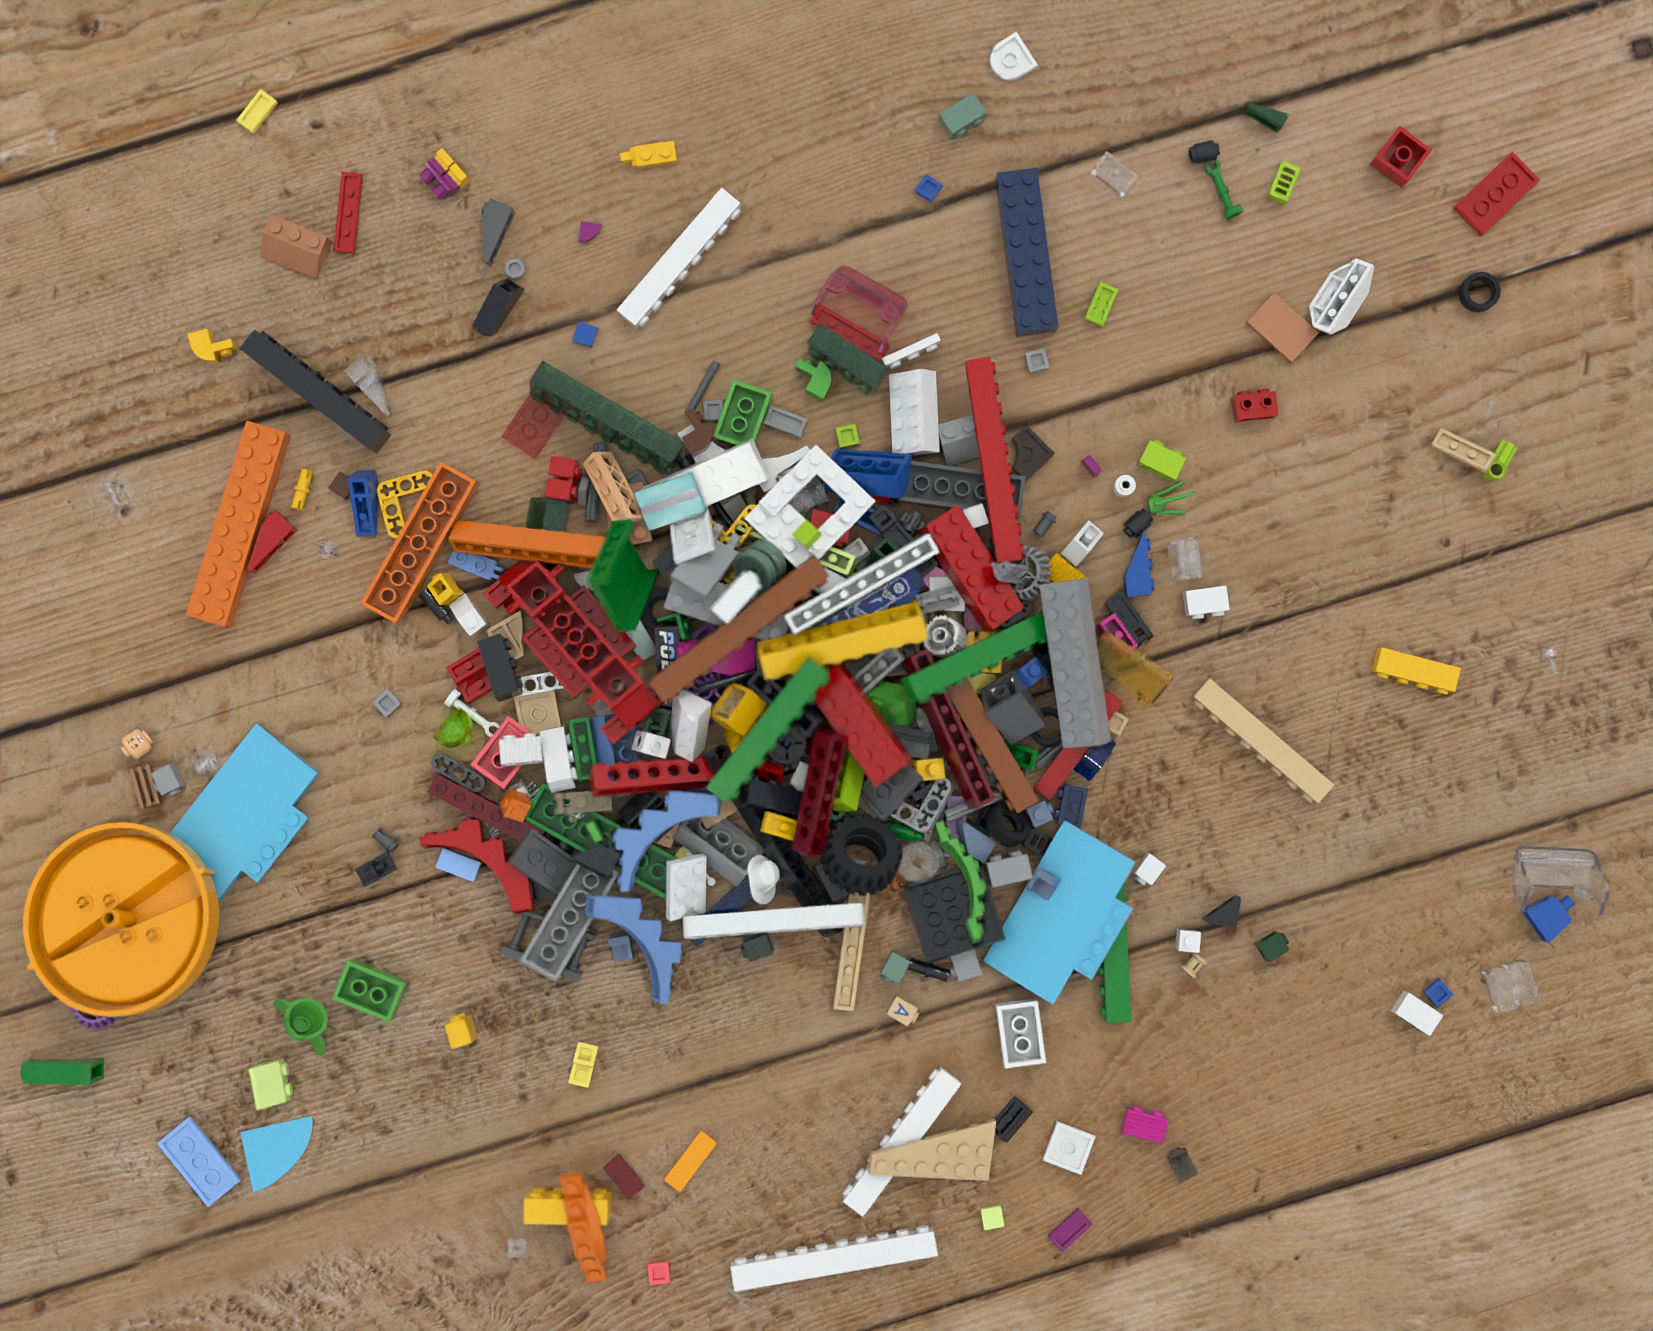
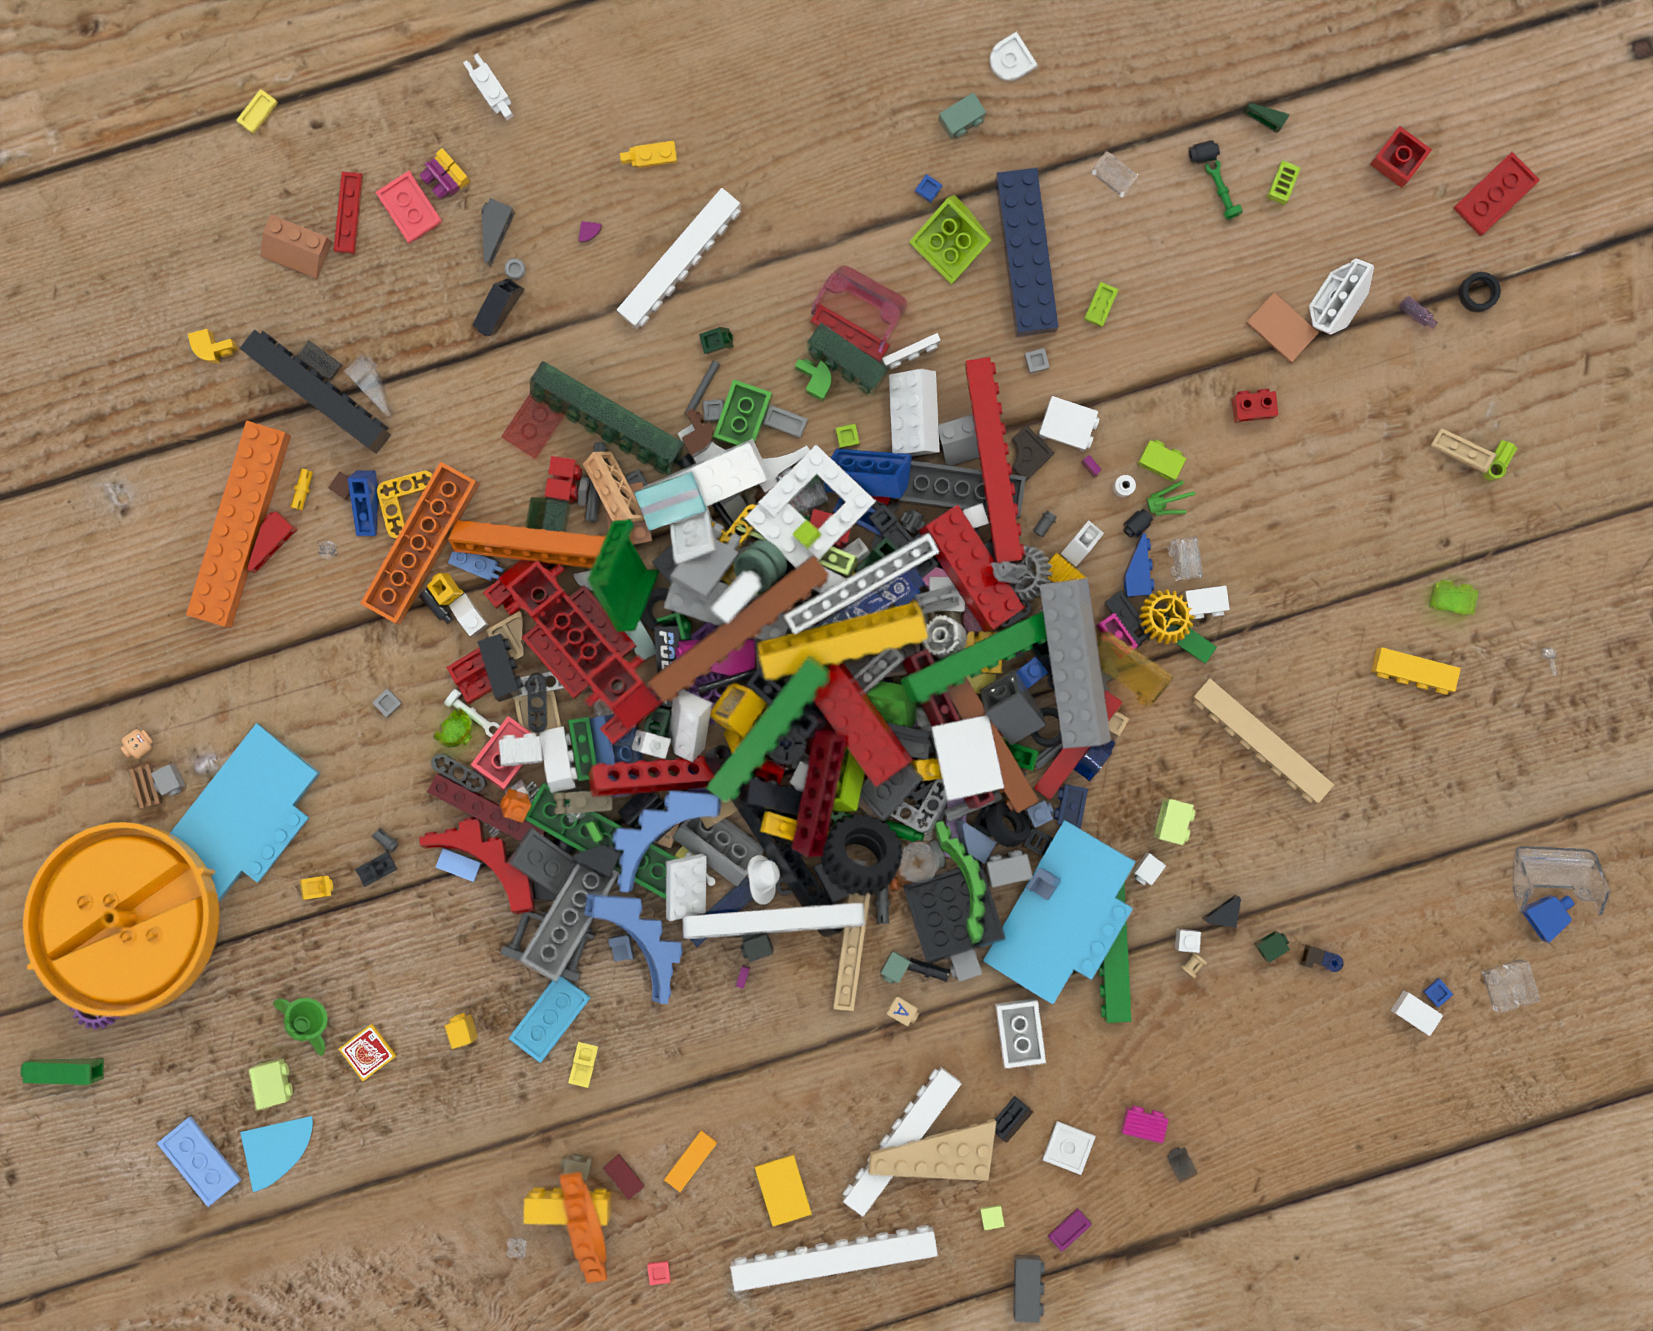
bright green brick [332,958,409,1022] -> none
blue tile [572,321,598,348] -> none
none -> clear smoke tile [297,340,342,381]
none -> yellow bracket [300,876,333,900]
none -> tile [339,1023,397,1081]
none -> coral tile [375,171,443,244]
none -> white hinge [463,54,513,120]
none -> medium azure tile [508,976,591,1063]
none -> black beam [527,672,548,733]
none -> dark tan brick [561,1154,593,1180]
none -> dark green bracket [699,327,734,354]
none -> magenta tile [736,965,750,989]
none -> yellow tile [755,1154,812,1226]
none -> dark grey pin [874,862,890,924]
none -> lime slope [909,195,992,284]
none -> white sticker [932,715,1004,800]
none -> dark grey brick [1013,1255,1045,1323]
none -> white panel [1038,396,1100,452]
none -> yellow gear [1139,589,1195,645]
none -> yellowish green brick [1153,798,1195,845]
none -> green tile [1157,613,1217,664]
none -> leg [1300,945,1344,972]
none -> clear purple cylinder [1399,295,1438,329]
none -> clear neon green brick [1429,580,1479,616]

